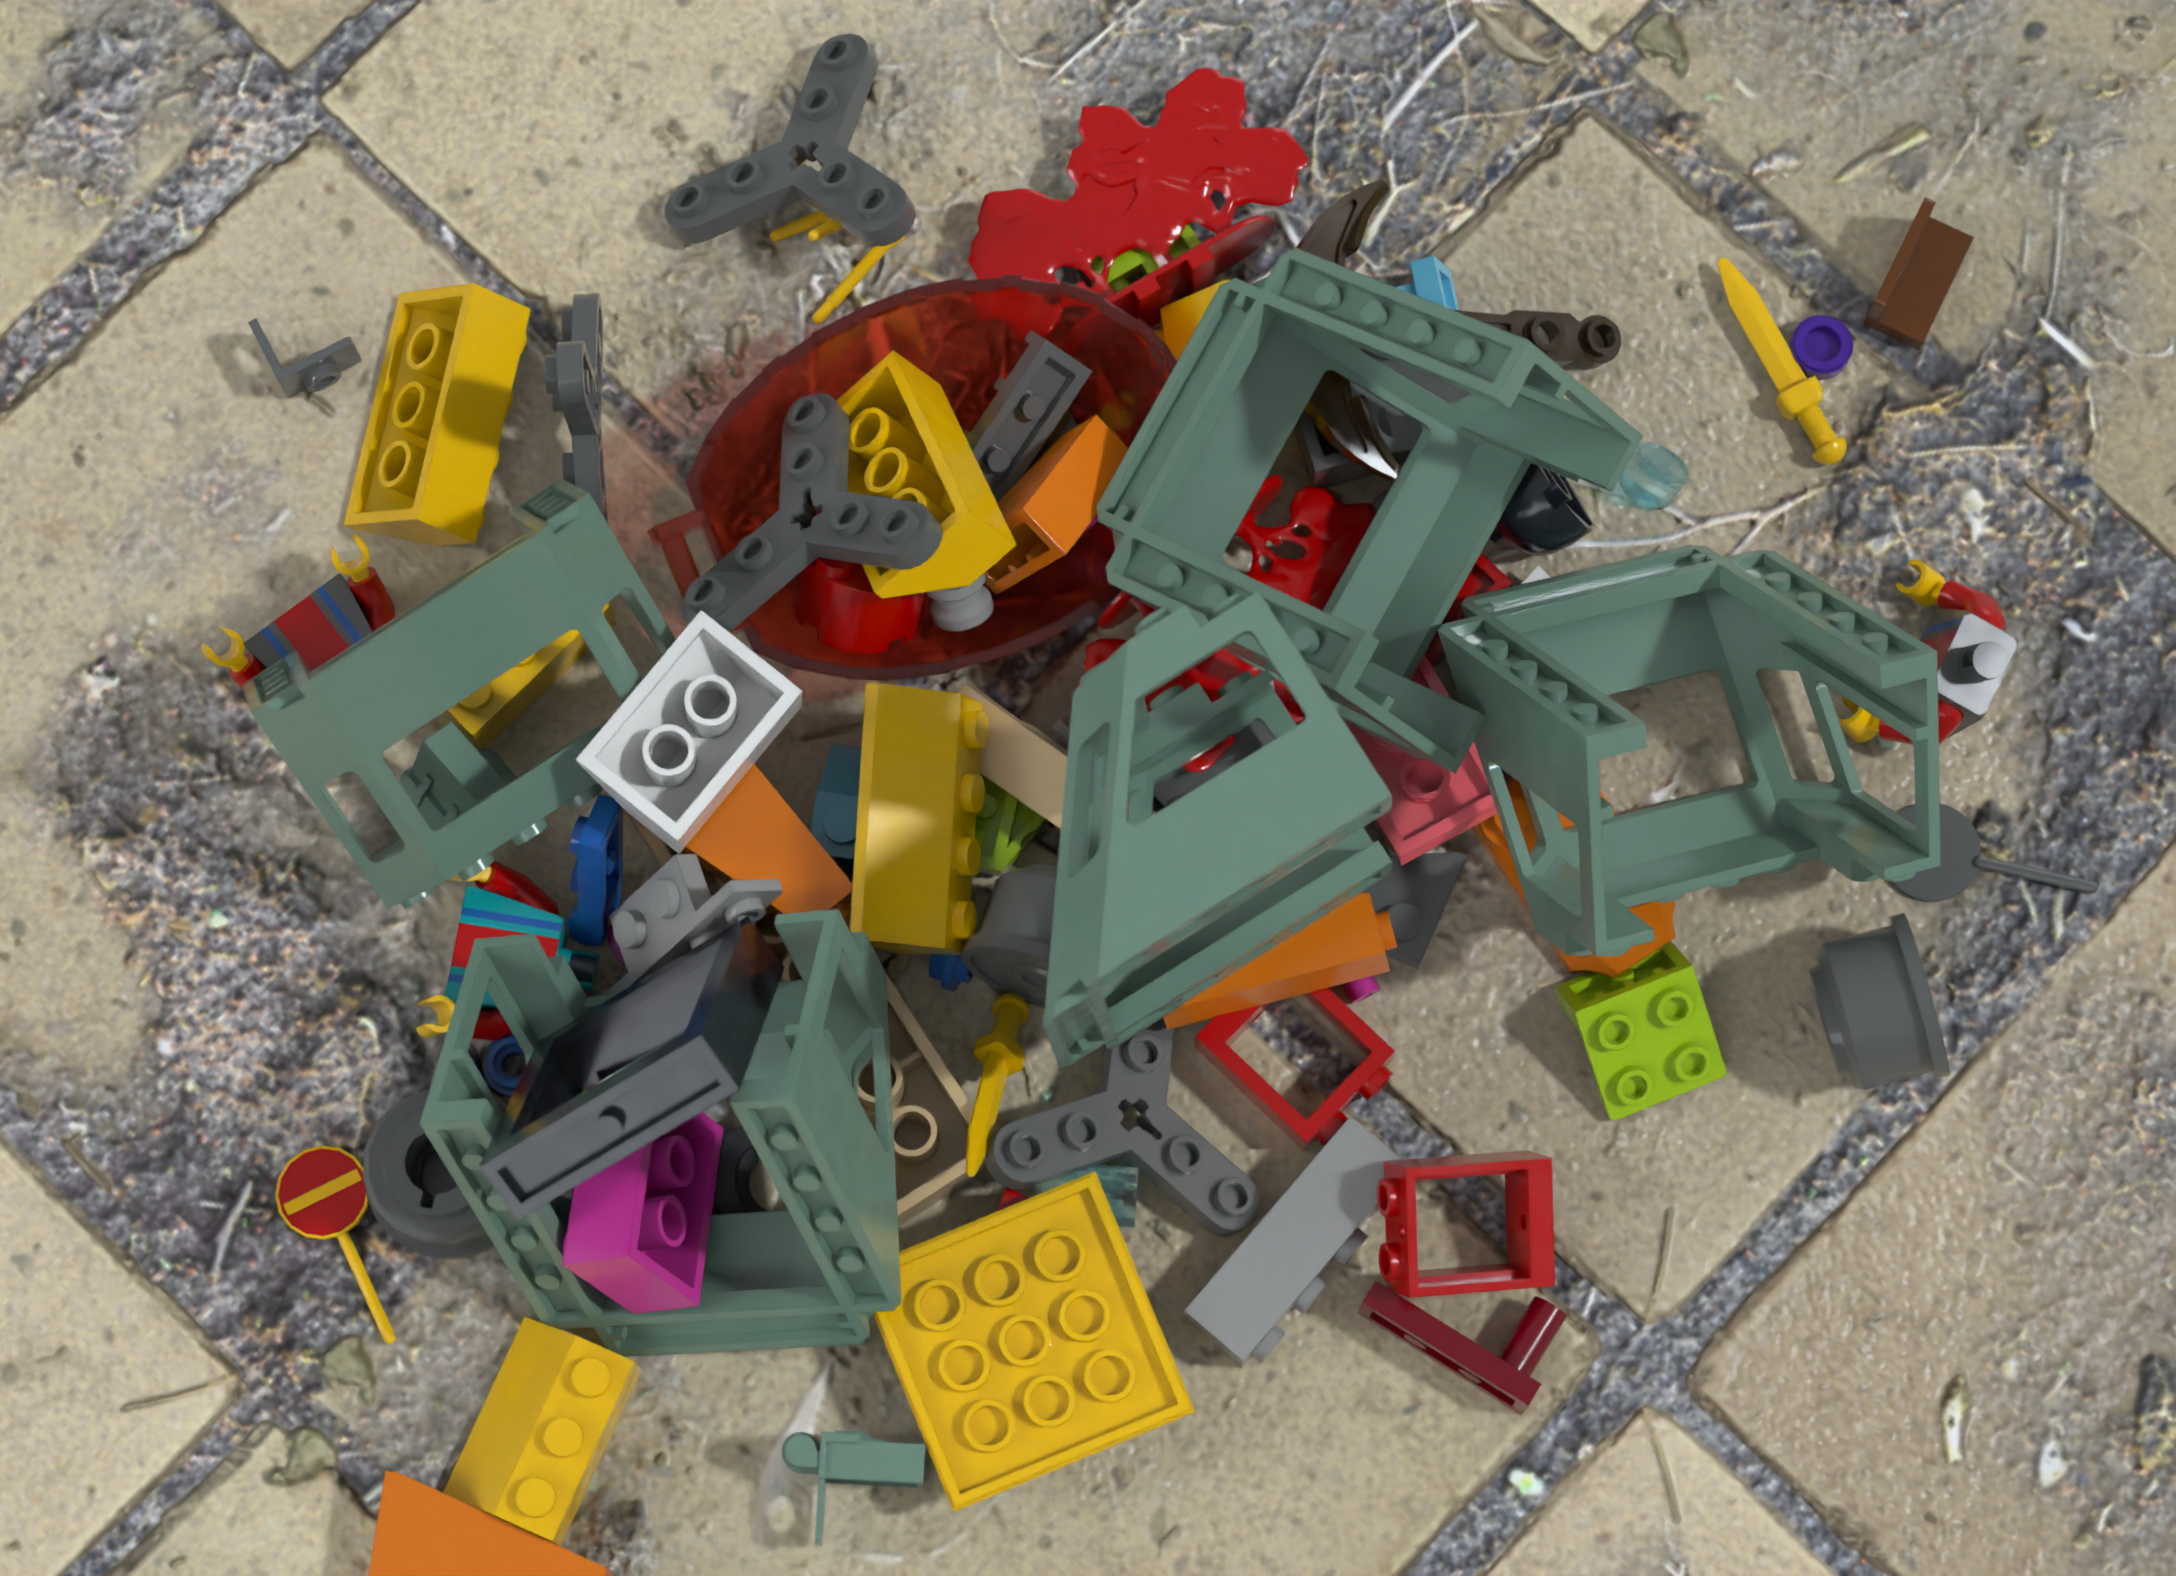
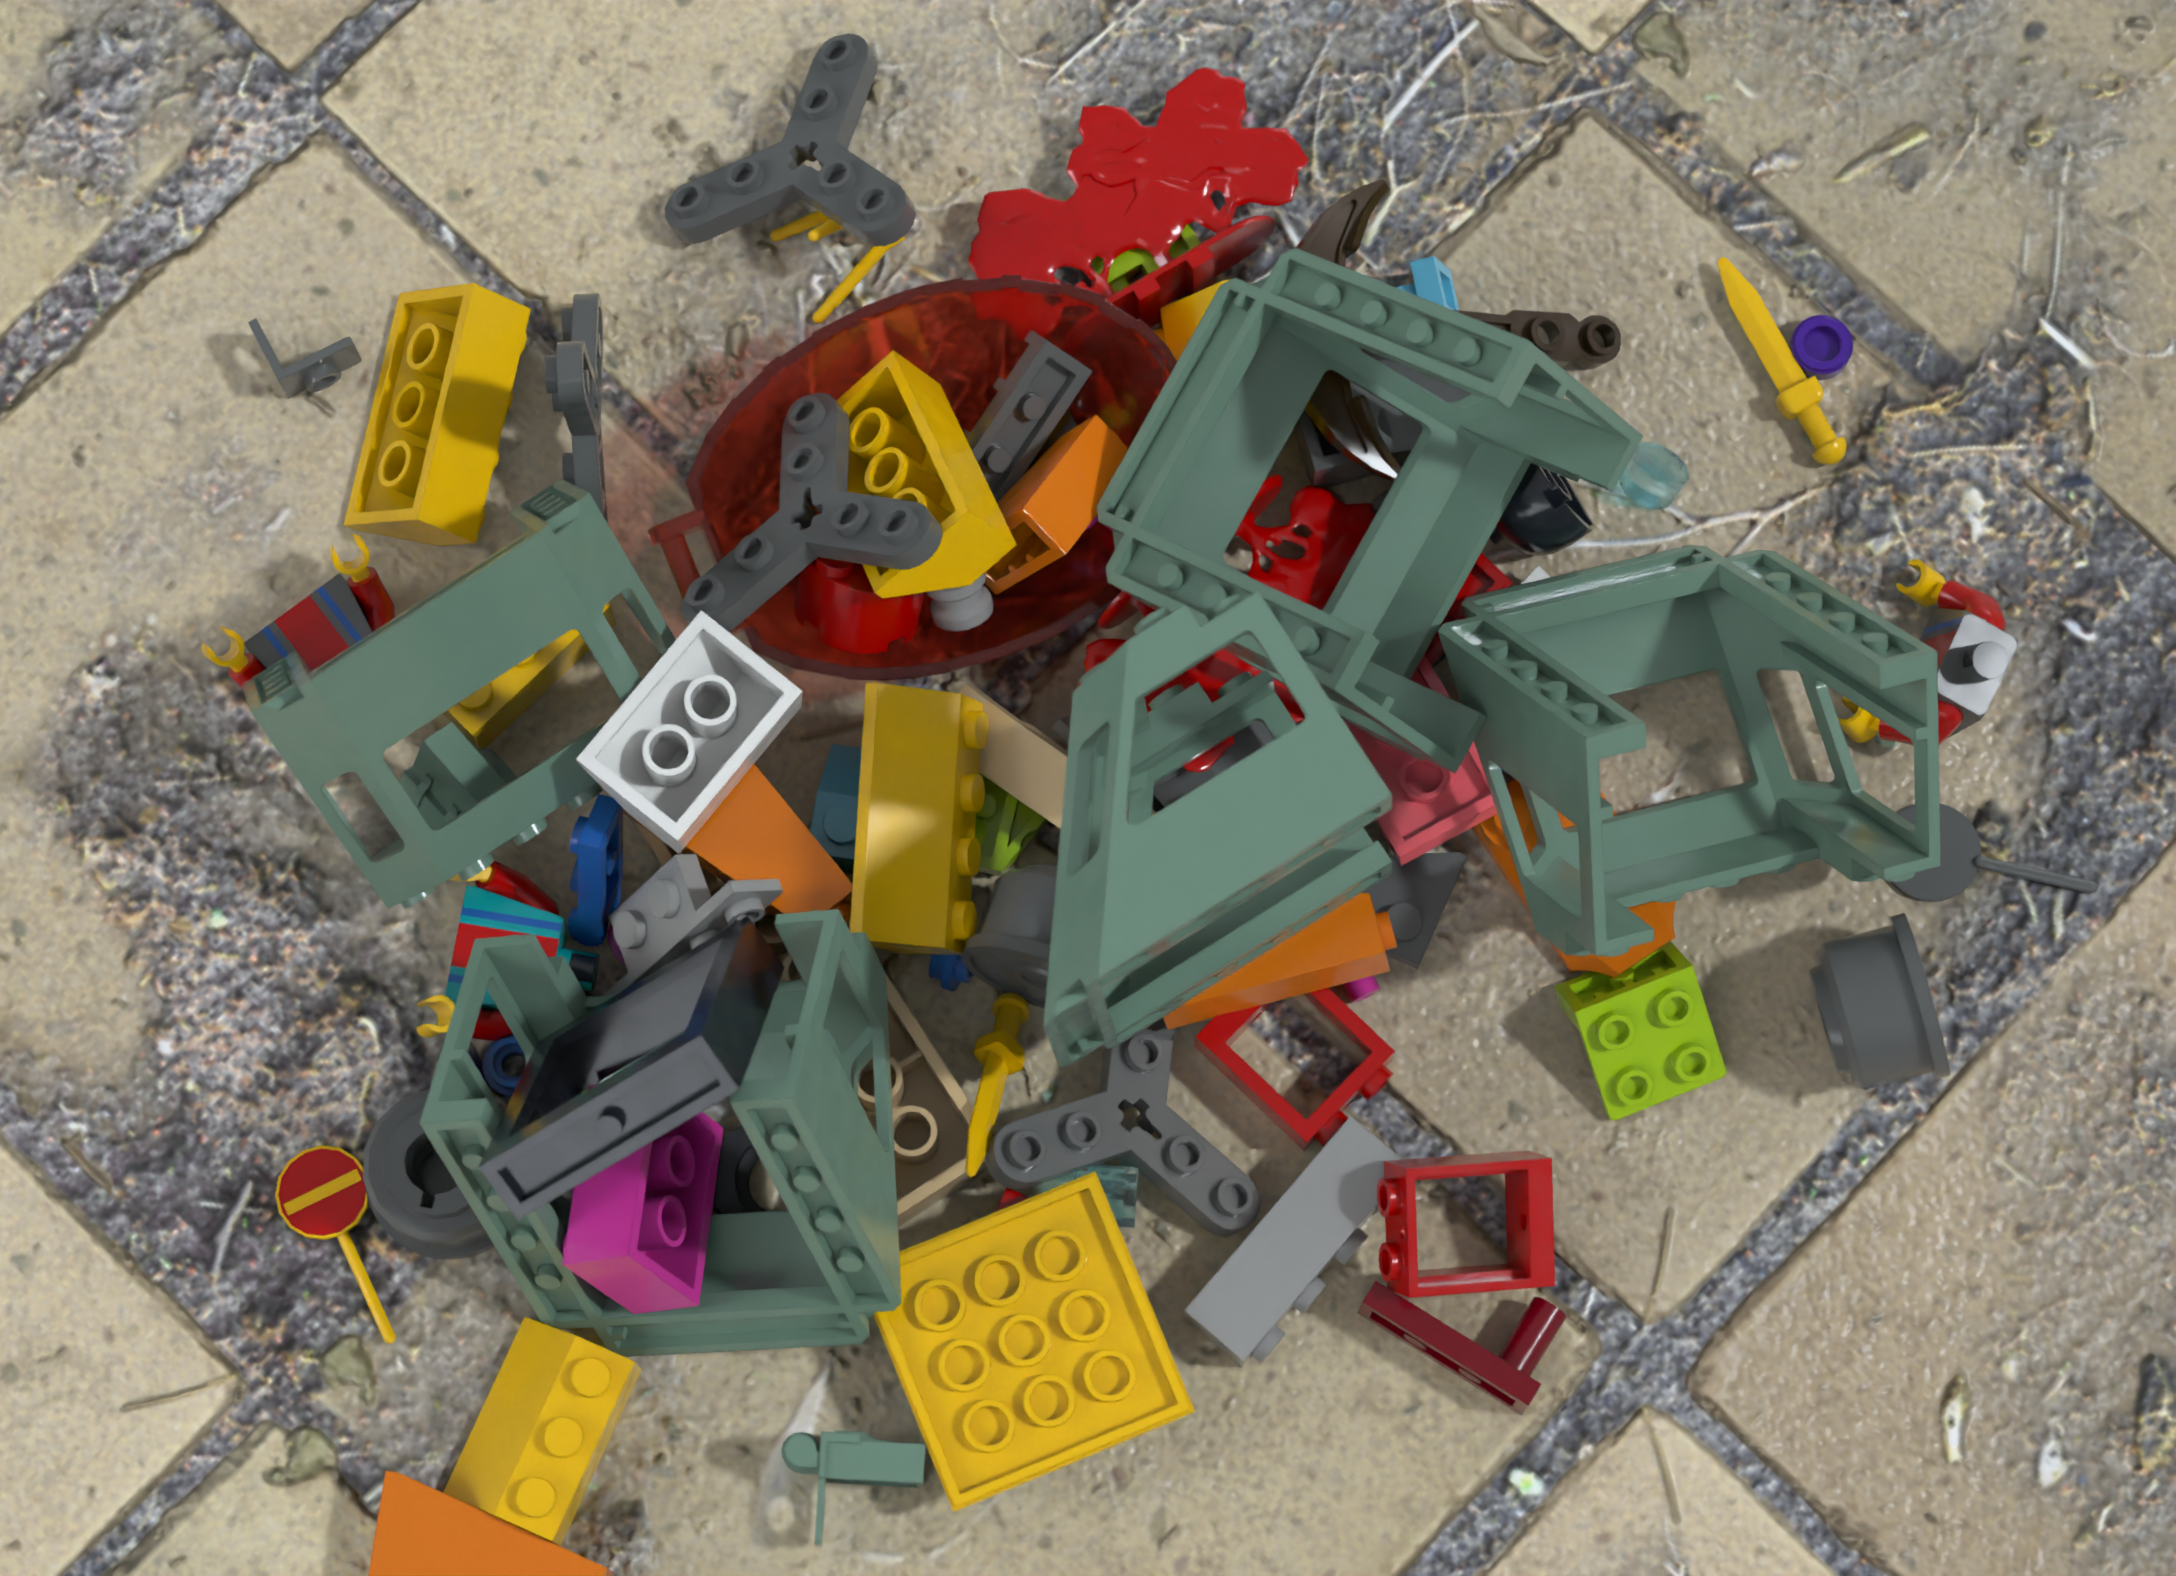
reddish brown panel [1864,197,1974,350] -> none

